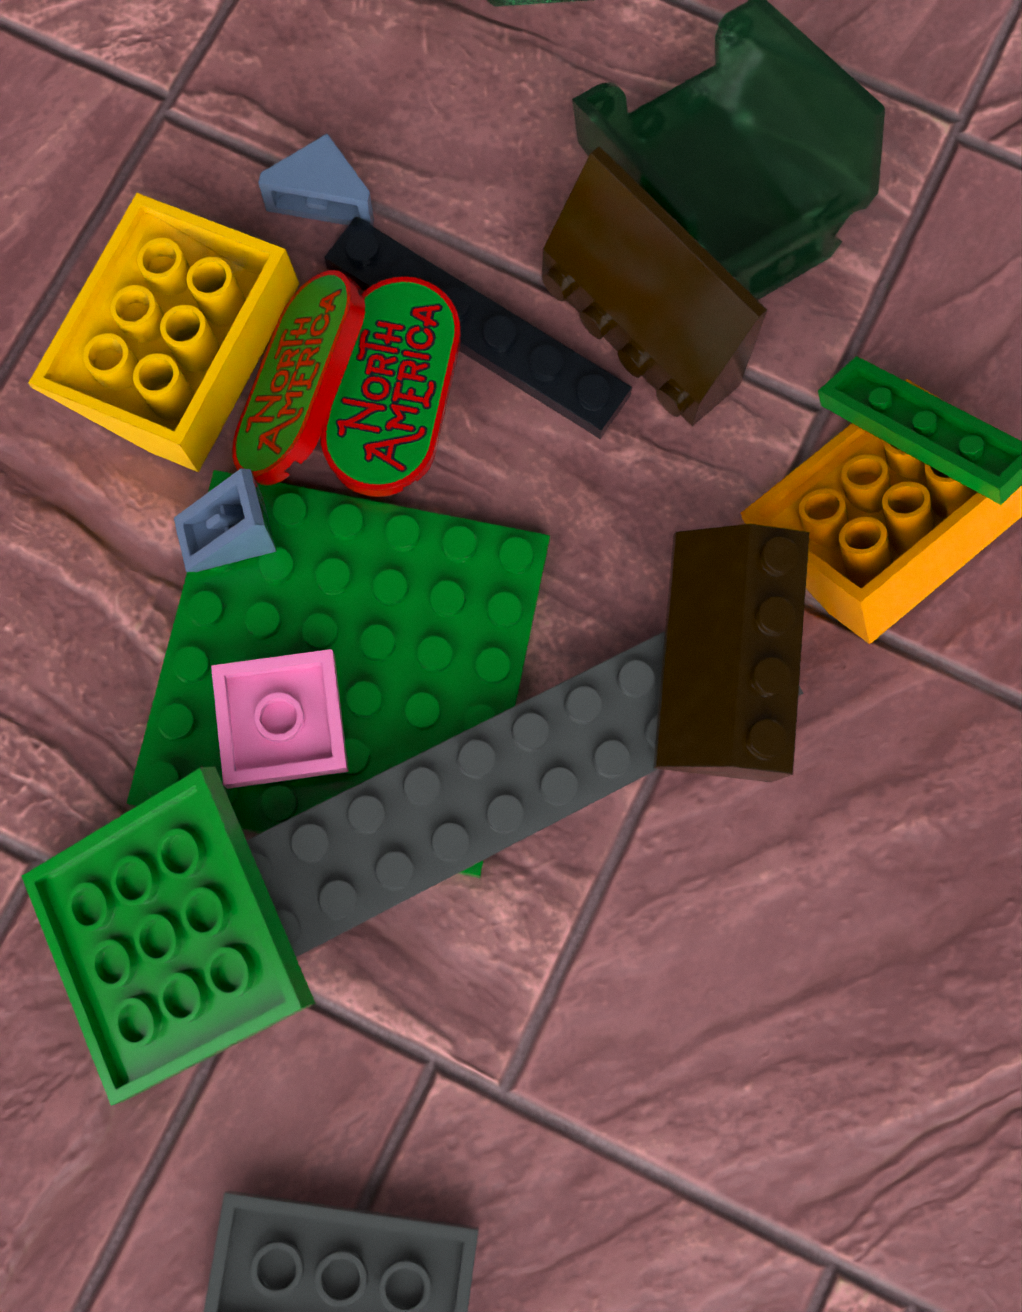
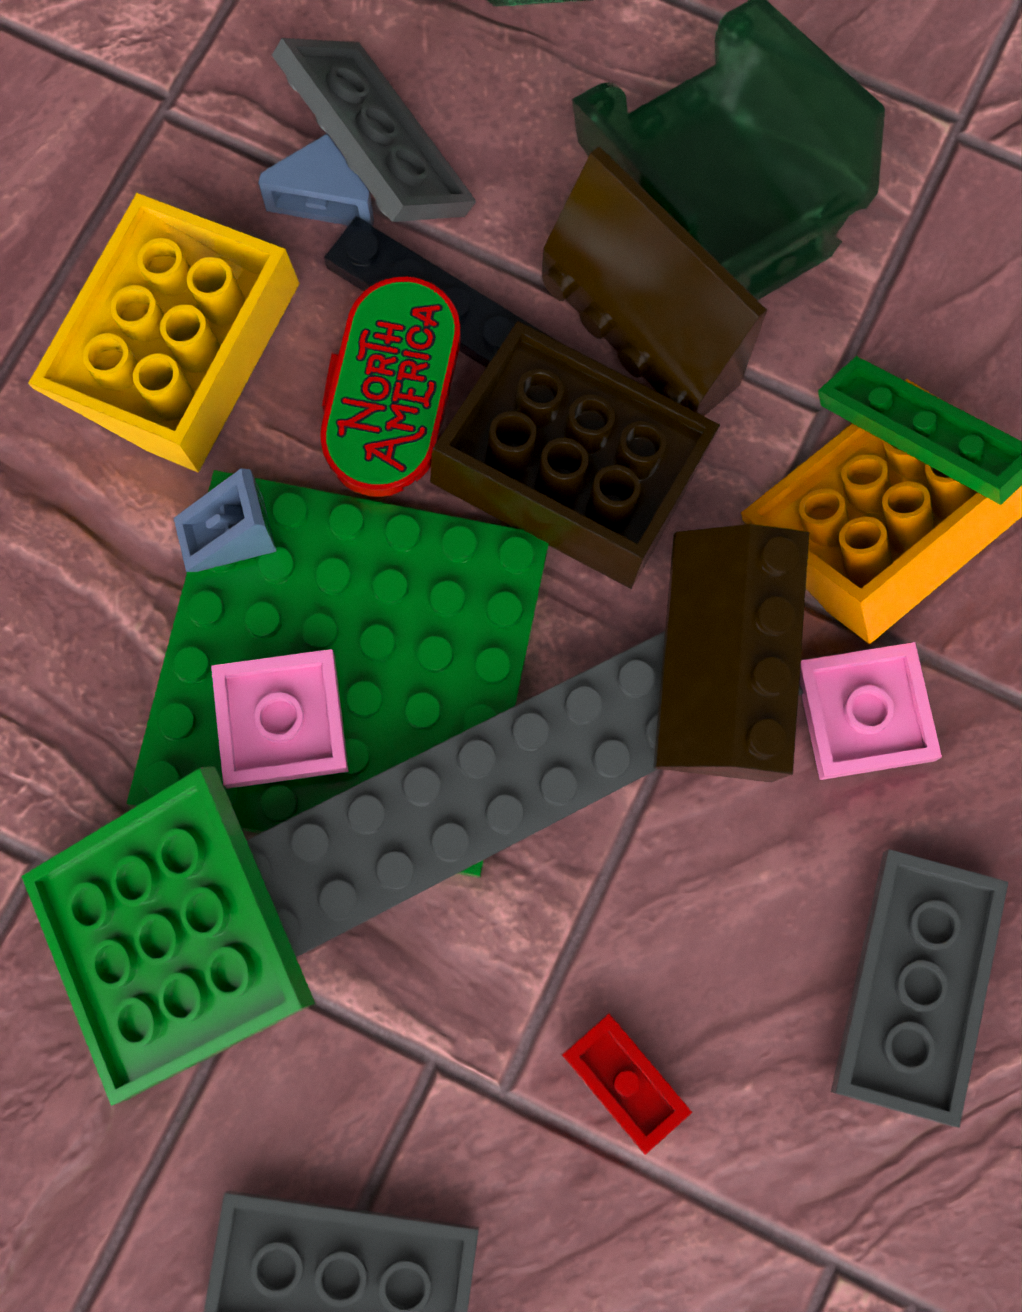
tile [232,270,365,485] -> none
none -> dark grey plate [272,38,477,222]
none -> dark brown slope [430,321,720,589]
none -> red plate [561,1013,693,1155]
none -> bright pink plate [799,642,942,780]
none -> dark grey plate [831,849,1009,1128]

